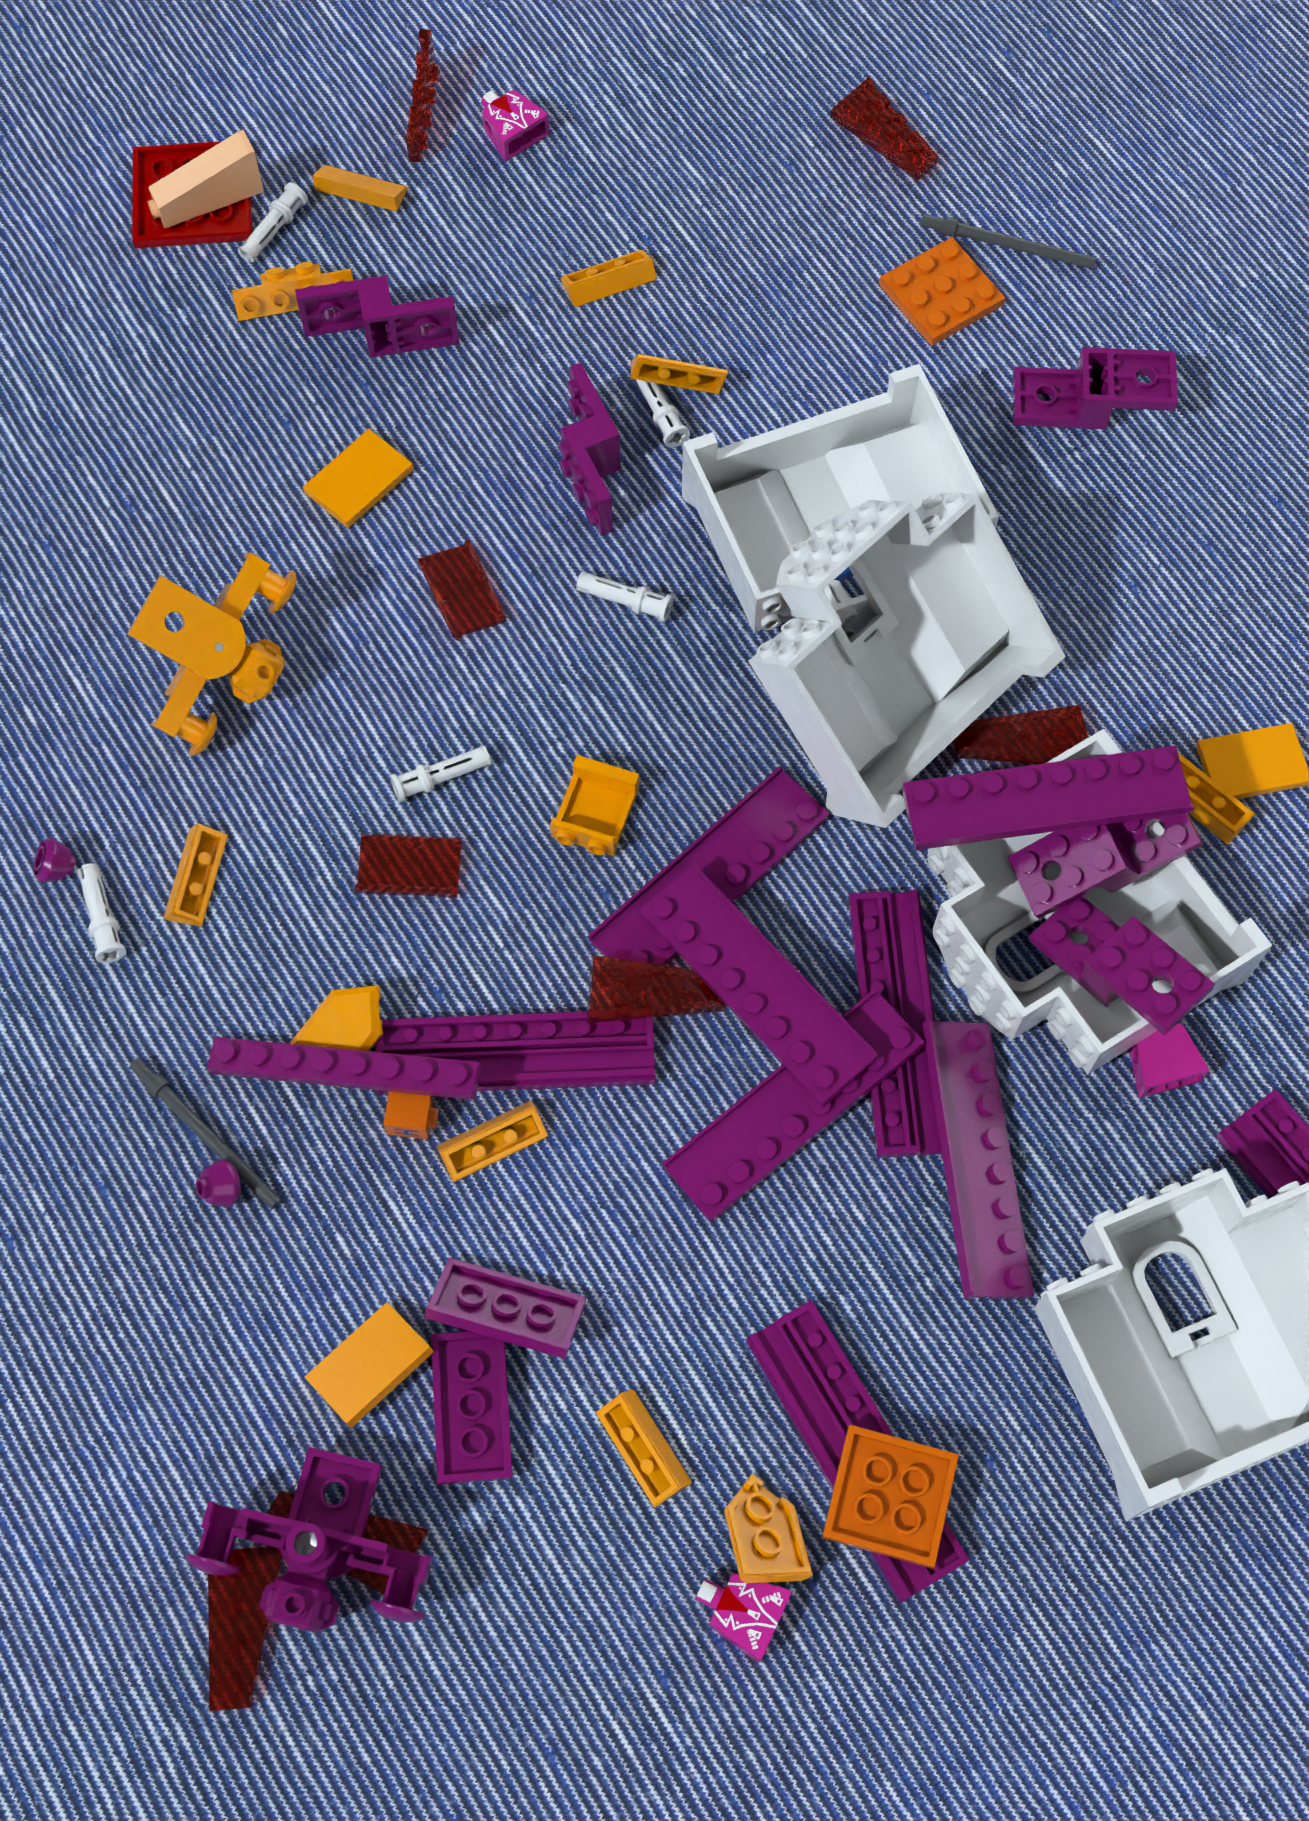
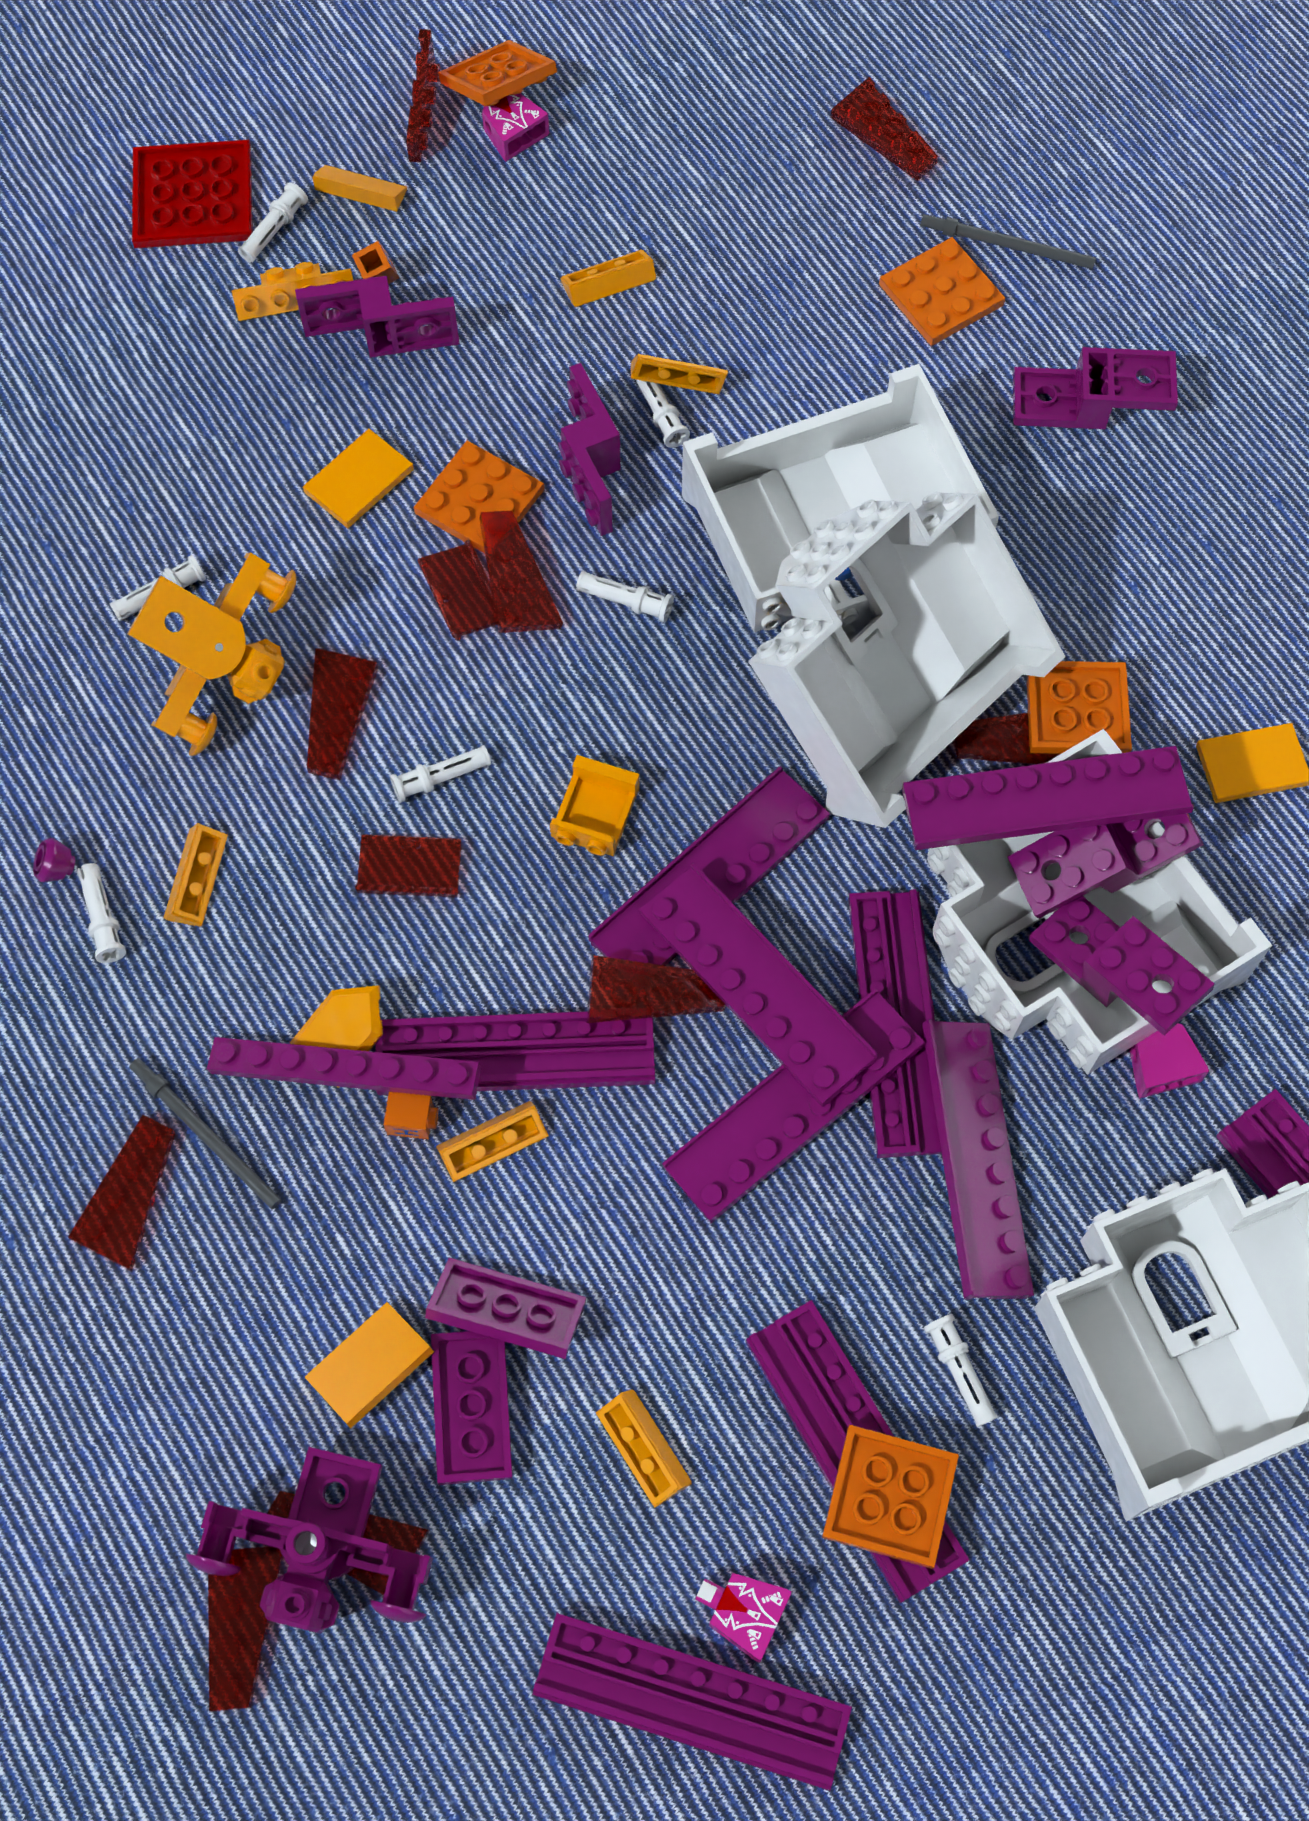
light nougat slope [147,130,264,228] -> none
magenta cone [196,1159,241,1207] -> none
light orange tile [724,1474,813,1583] -> none
light orange slope [1178,752,1255,844] -> none
none -> clear red wing [68,1115,176,1272]
none -> white pin [109,555,206,622]
none -> clear red wing [307,648,378,781]
none -> orange brick [352,241,399,284]
none -> orange plate [414,440,545,557]
none -> orange plate [438,40,557,106]
none -> clear red wing [479,510,563,633]
none -> magenta plate [532,1613,852,1791]
none -> white pin [923,1314,998,1427]
none -> orange plate [1026,661,1132,754]

